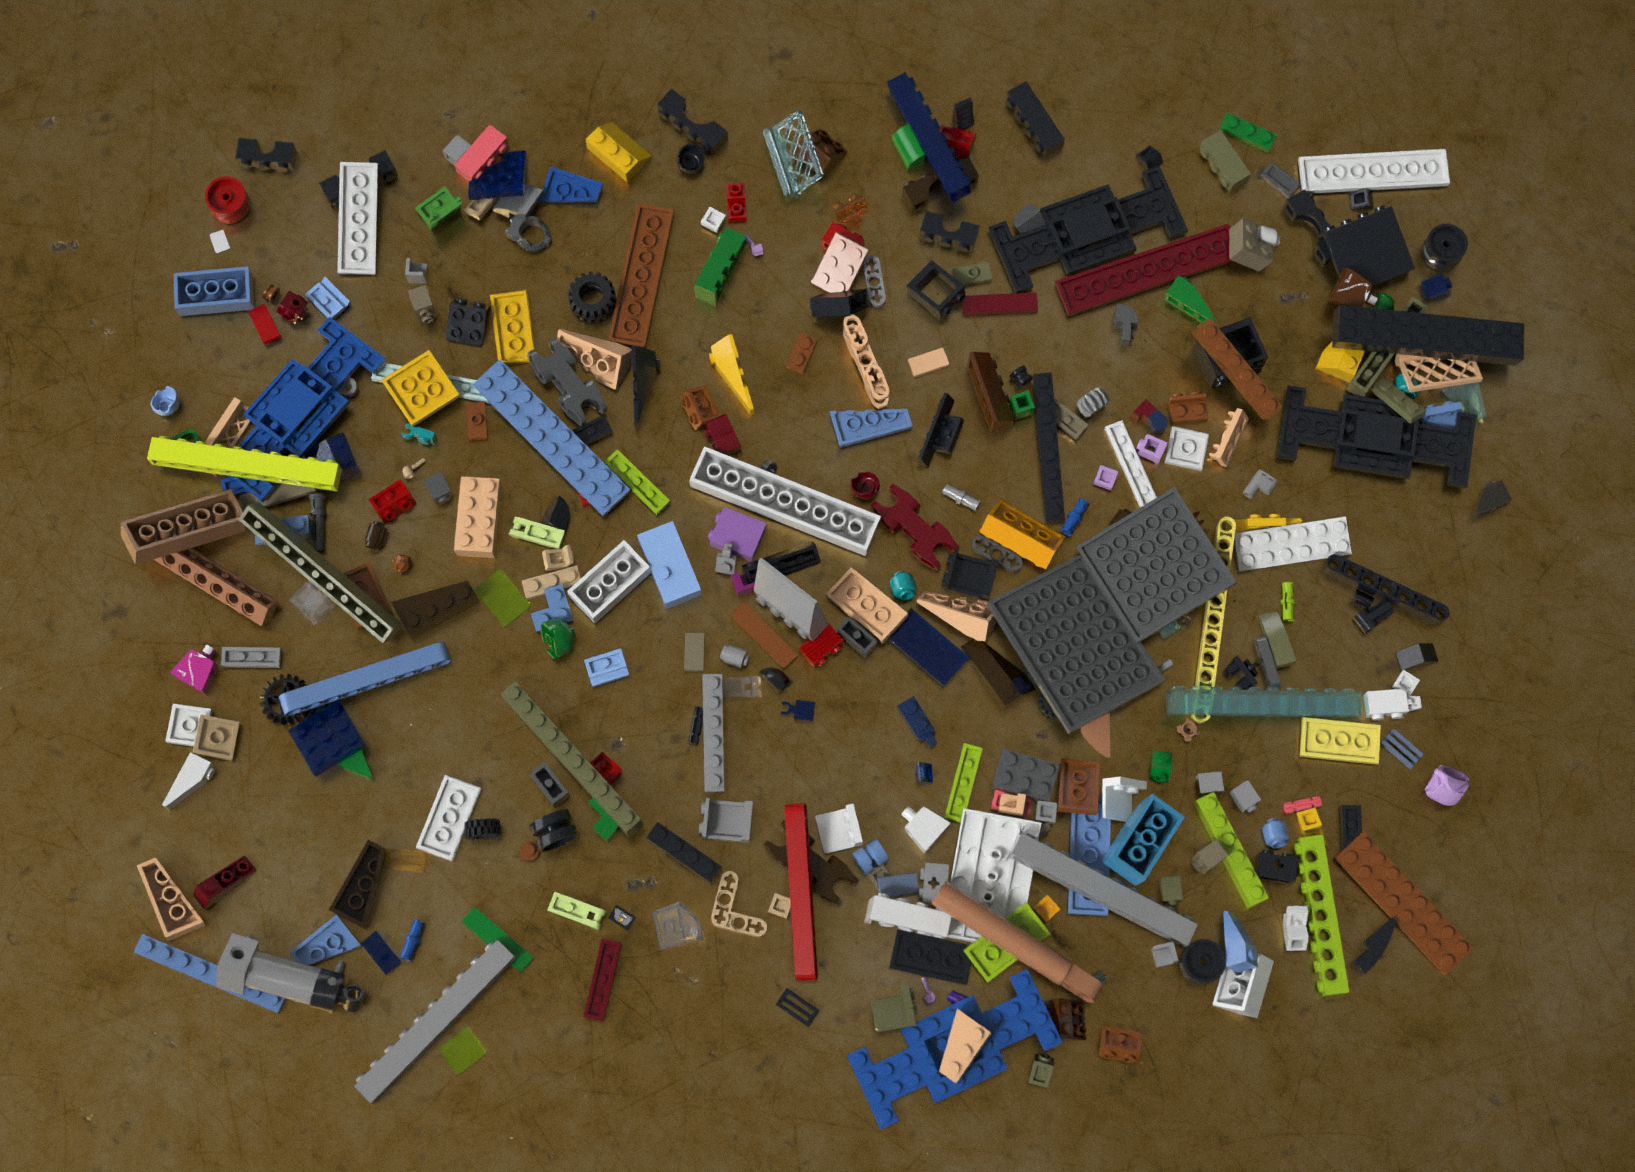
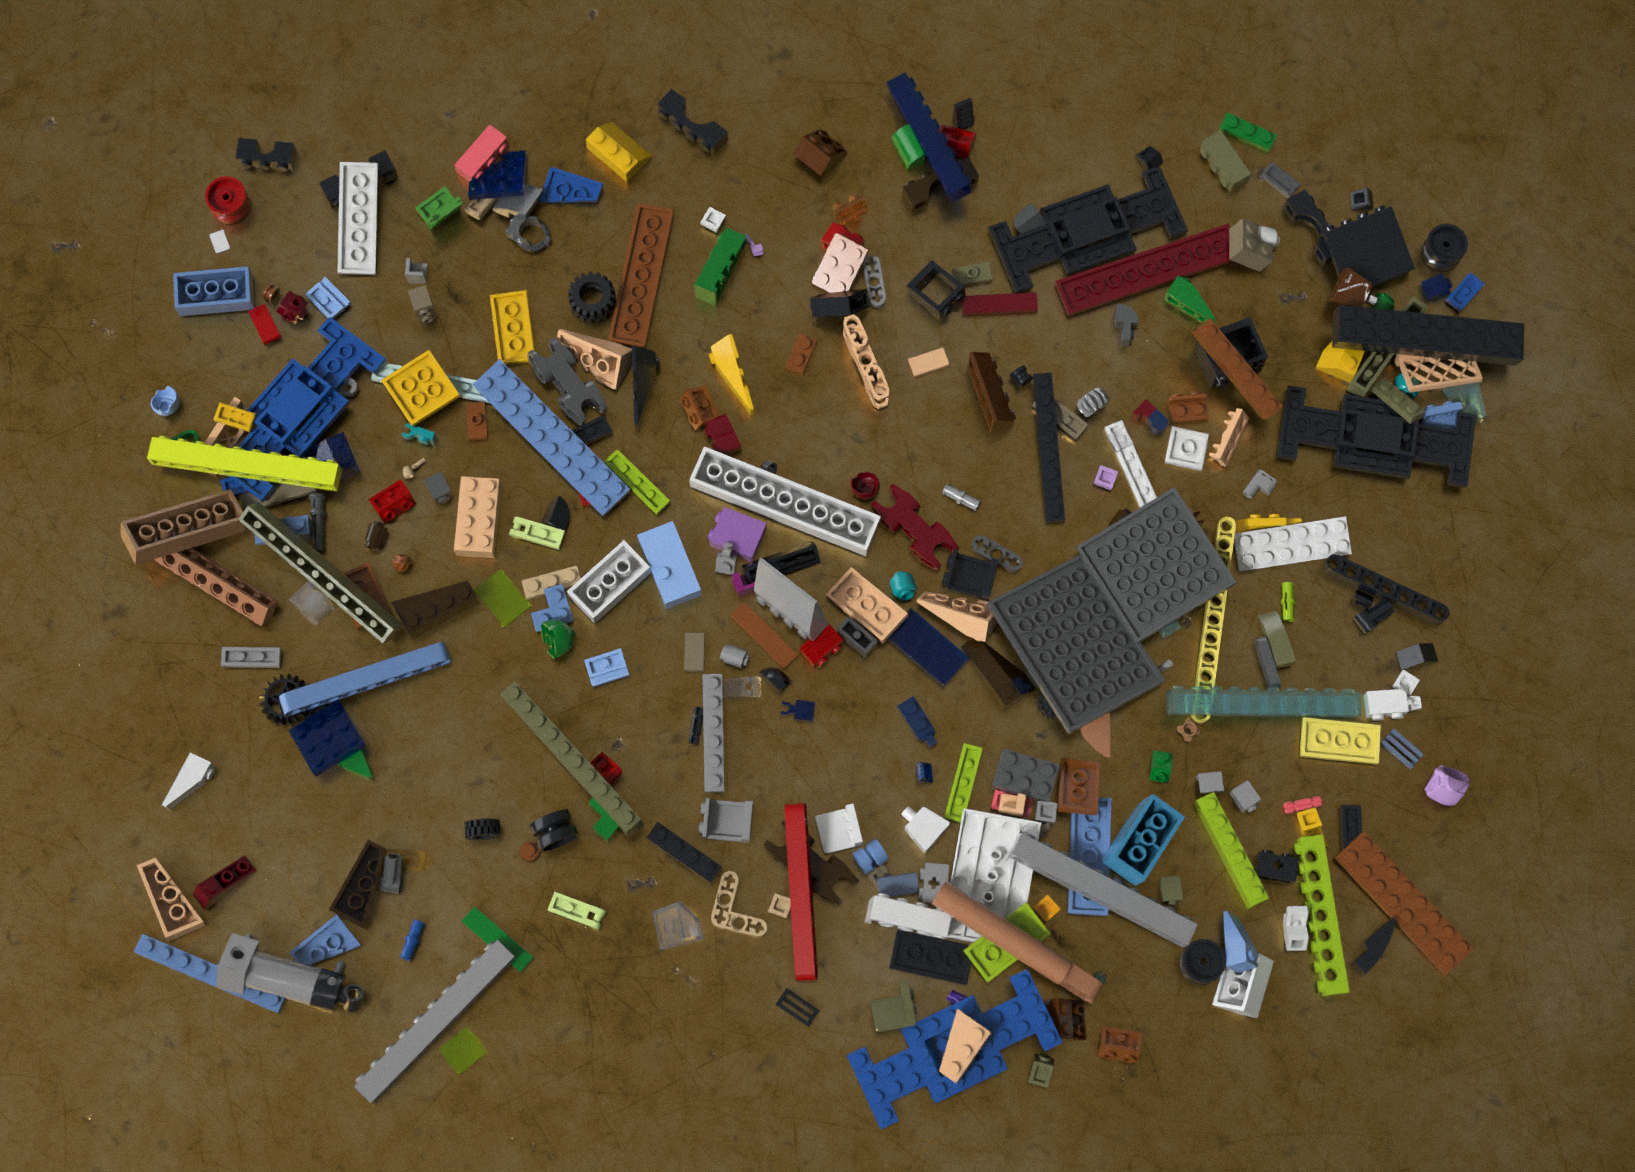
white plate [165,704,213,747] -> none
dark pink torso [170,645,218,694] -> none
tan plate [192,715,239,761] -> none
clear blue slope [360,931,401,975] -> none
white tile [416,775,482,862] -> none
light grey panel [443,135,471,165] -> none
black bracket [446,297,491,346] -> none
dark grey brick [529,762,570,808] -> none
tan bracket [542,545,574,570] -> none
dark red plate [583,939,621,1022] -> none
black sticker [608,905,636,930] -> none
black hair [677,143,705,174] -> none
red slope [726,183,747,222] -> none
clear light blue fence [762,110,824,198] -> none
medium blue wing [830,409,913,448] -> none
black bracket [918,393,964,467] -> none
black arch [919,210,980,252] -> none
lavender hand [921,977,936,1006] -> none
light orange slope [979,500,1066,569] -> none
black brick [1006,81,1065,157] -> none
green brick [1009,390,1035,420] -> none
blue pin [1061,498,1090,536] -> none
white bracket [1102,777,1147,822] -> none
lavender brick [1136,434,1167,465] -> none
light grey panel [1151,942,1178,968] -> none
dark tan brick [1192,839,1228,875] -> none
black hips [1224,655,1259,692] -> none
medium blue head [1262,818,1290,849] -> none
white plate [1298,149,1450,194] -> none
clear smoke slope [1472,480,1512,519] -> none
none -> yellow plate [213,402,257,433]
none -> dark grey piece [379,853,403,894]
none -> clear tile [1107,427,1133,453]
none -> blue plate [1446,272,1485,312]

